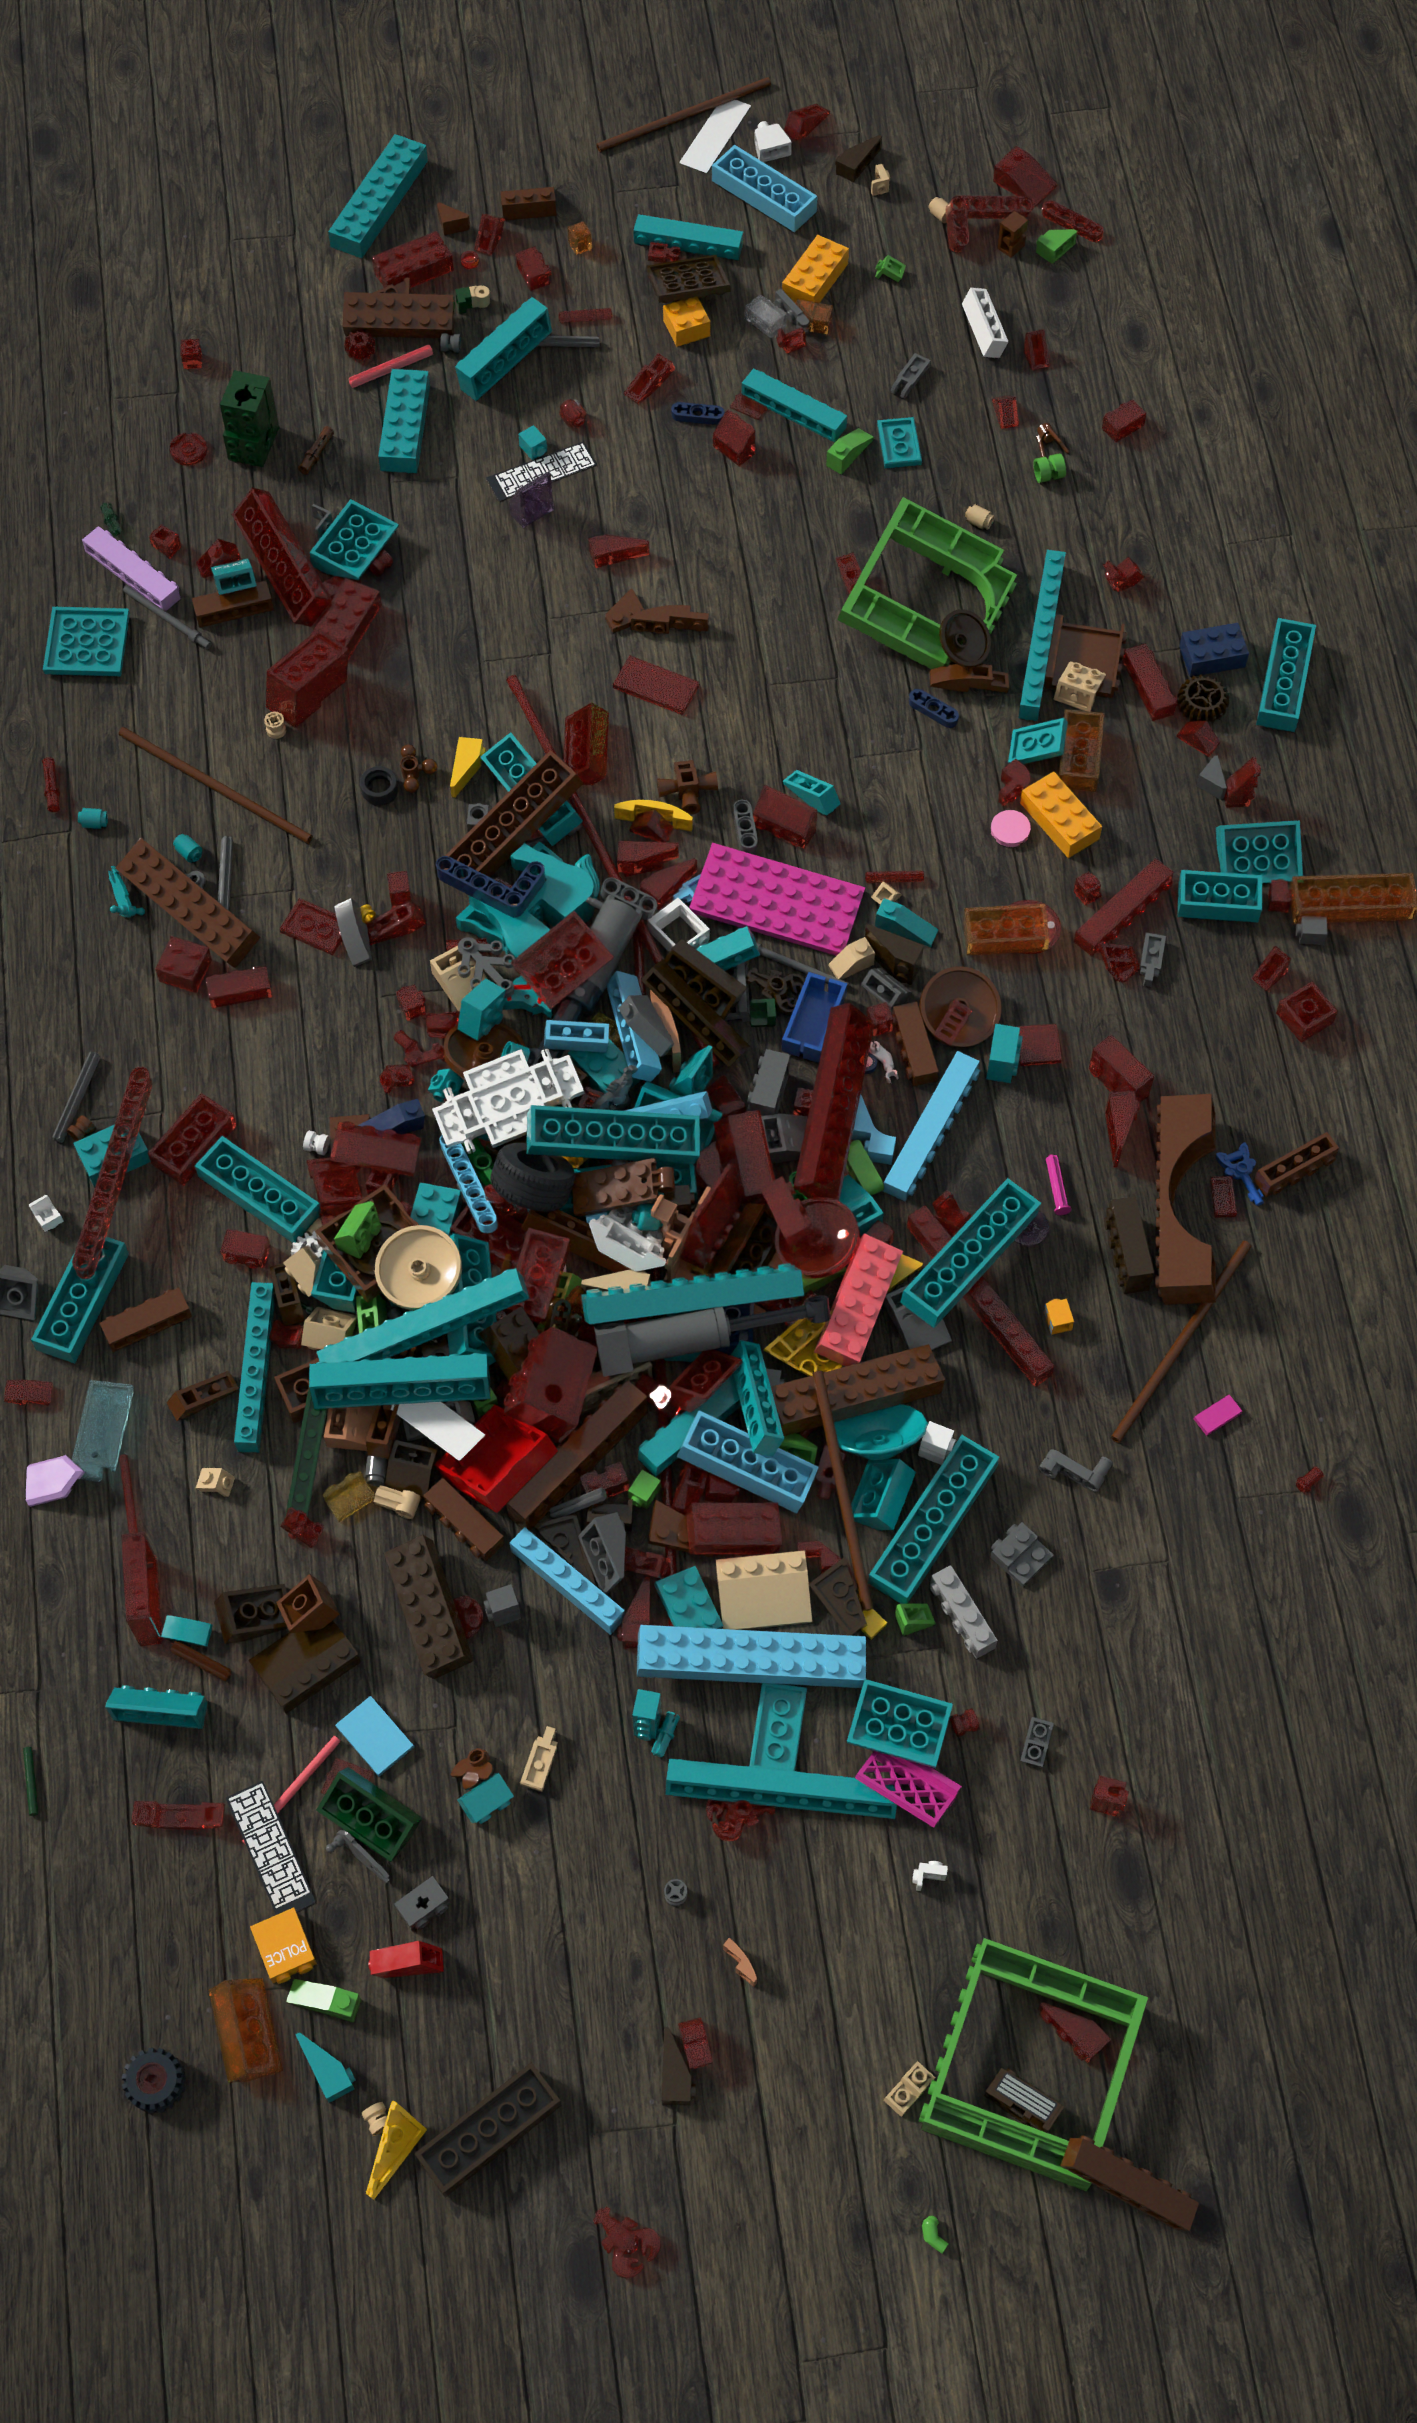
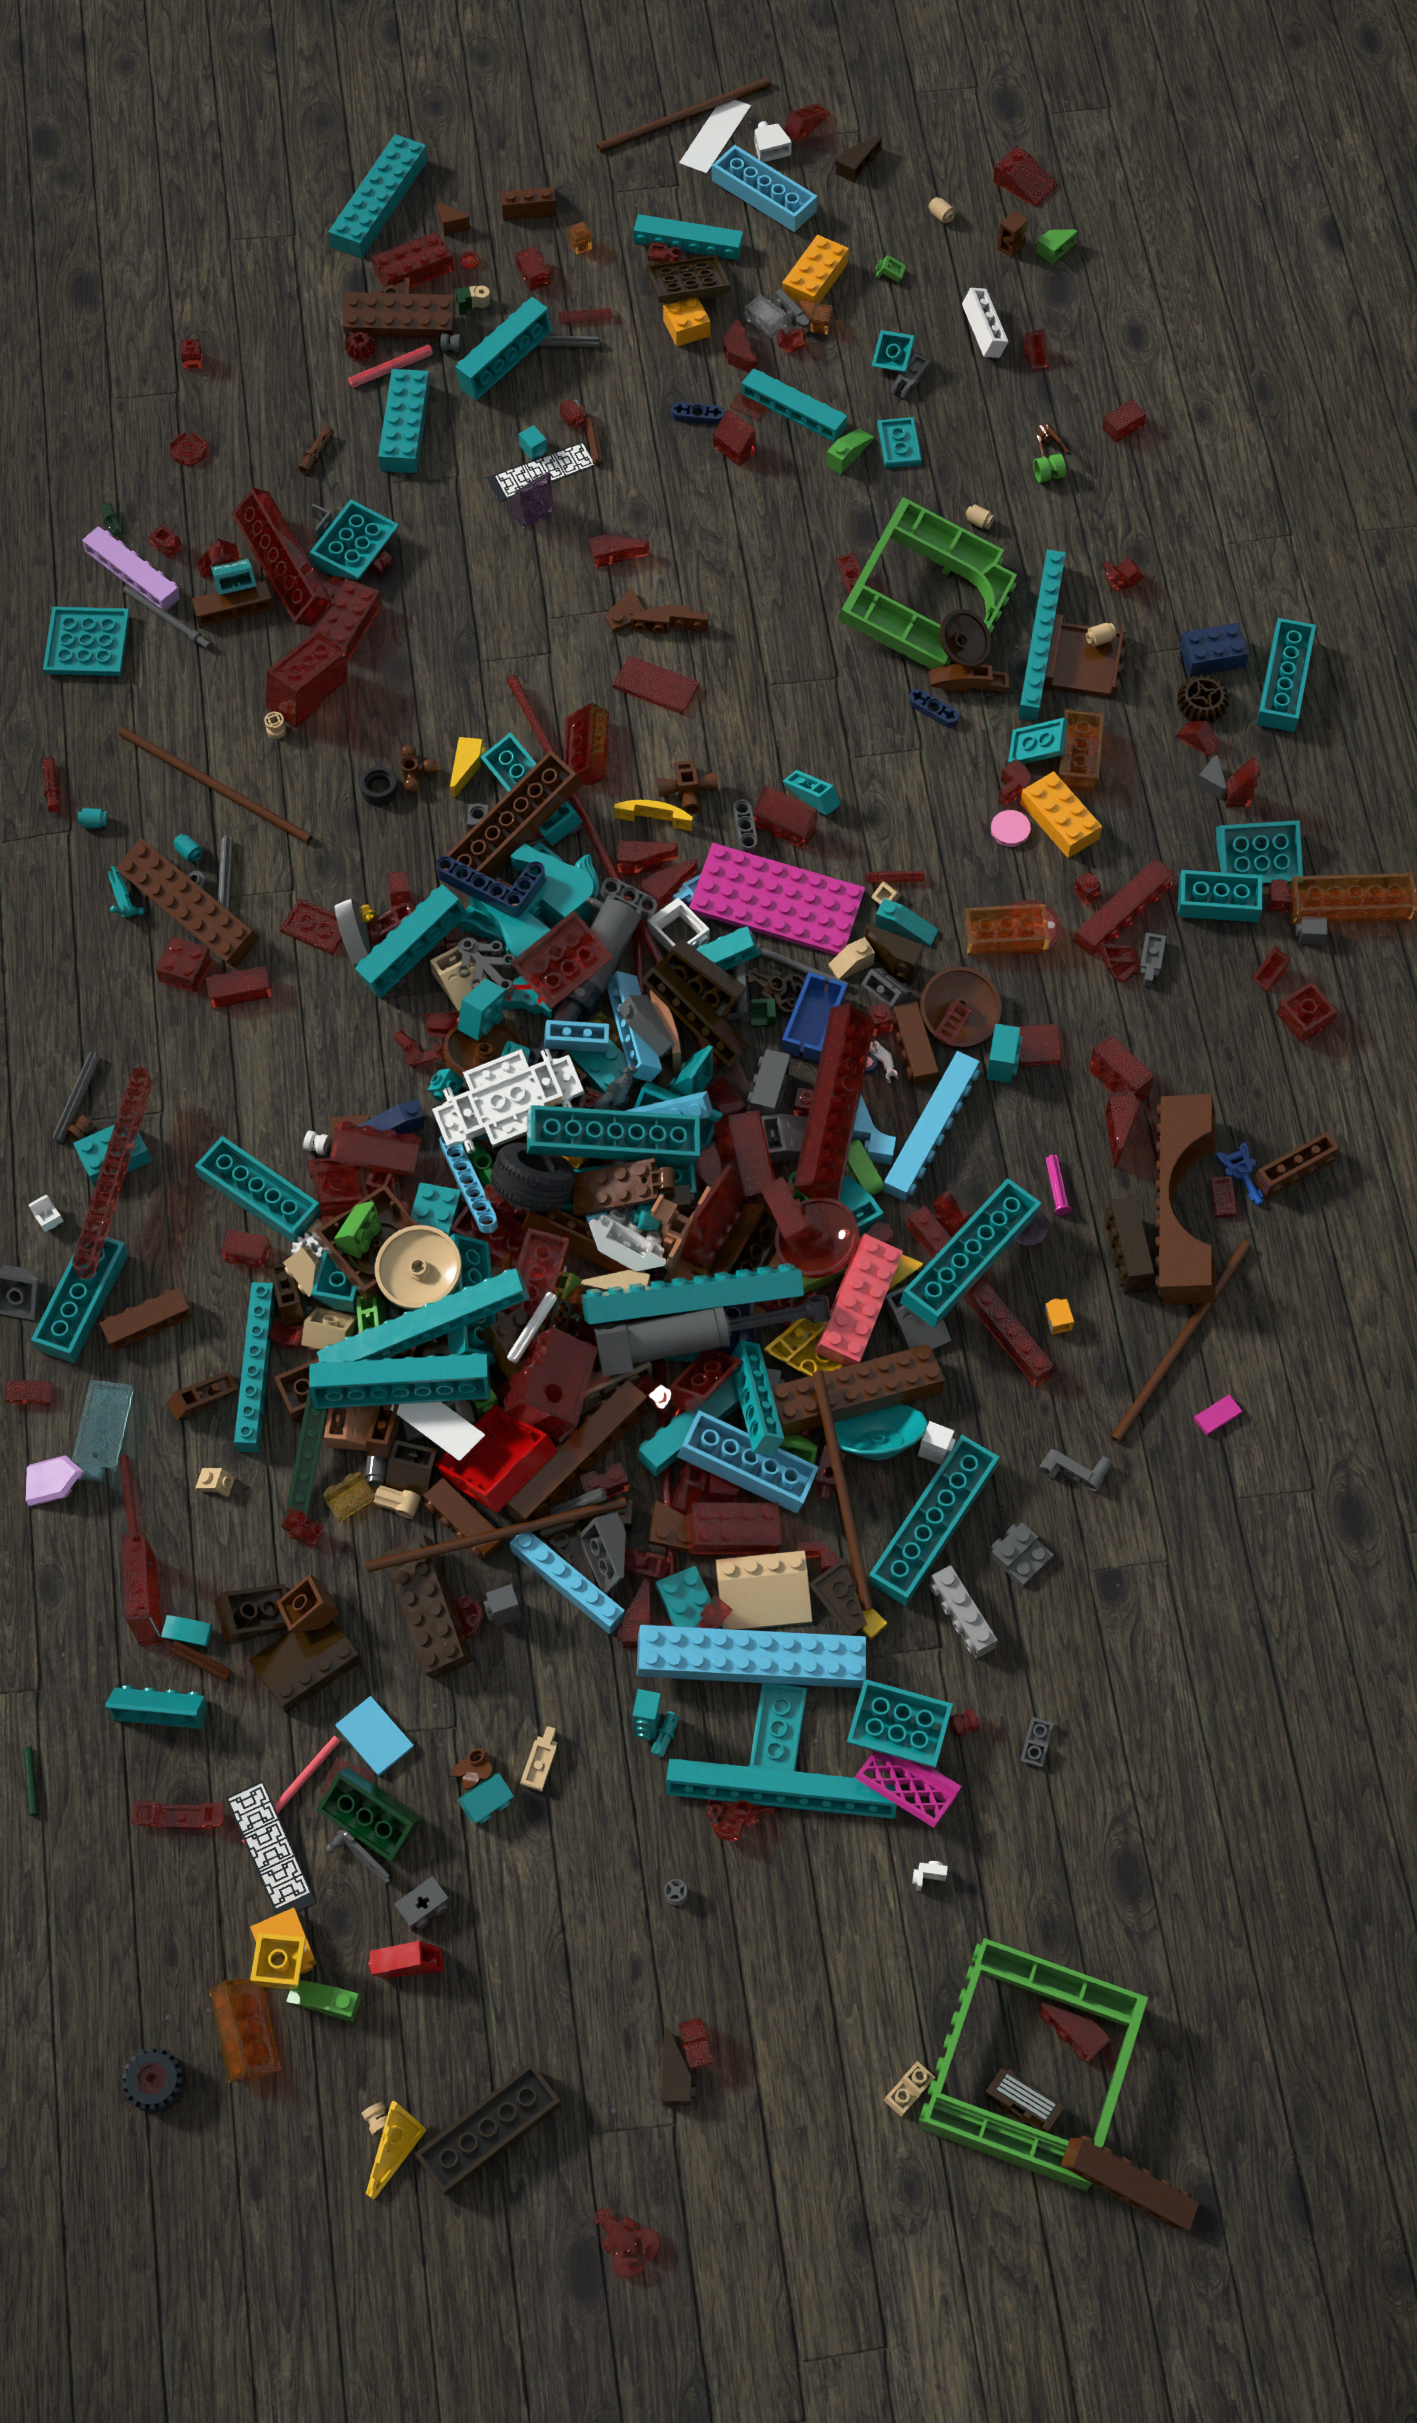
clear red brick [148,1093,237,1186] -> none
dark green piece [220,370,280,467] -> none
teal slope [295,2032,356,2103] -> none
clear red bracket [379,1064,415,1093] -> none
clear red brick [396,984,426,1021] -> none
clear red slope [474,214,505,255] -> none
clear red slope [623,353,675,404] -> none
bright green brick [628,1470,661,1509] -> none
clear red slope [629,809,674,844] -> none
nougat slope [723,1938,757,1987] -> none
teal slope [851,1459,916,1530] -> none
tan bracket [871,164,890,196] -> none
bright green slope [895,1604,936,1636] -> none
bright green arm [922,2215,949,2254] -> none
clear red beam [946,195,1034,253] -> none
clear red slope [992,395,1019,429] -> none
clear red beam [1041,200,1104,242] -> none
tan bracket [1054,662,1106,712] -> none
clear red brick [1089,1775,1129,1816] -> none
clear red brick [1123,643,1177,721] -> none
clear red pin [1295,1466,1324,1493] -> none
none -> yellow brick [250,1933,306,1989]
none -> teal brick [354,884,467,999]
none -> reddish brown piece [365,1497,627,1573]
none -> white axle [507,1292,557,1363]
none -> reddish brown axle [585,417,603,465]
none -> clear red brick [697,1595,733,1629]
none -> clear red slope [723,320,757,373]
none -> teal slope [872,330,916,373]
none -> tan brick [1086,623,1116,647]

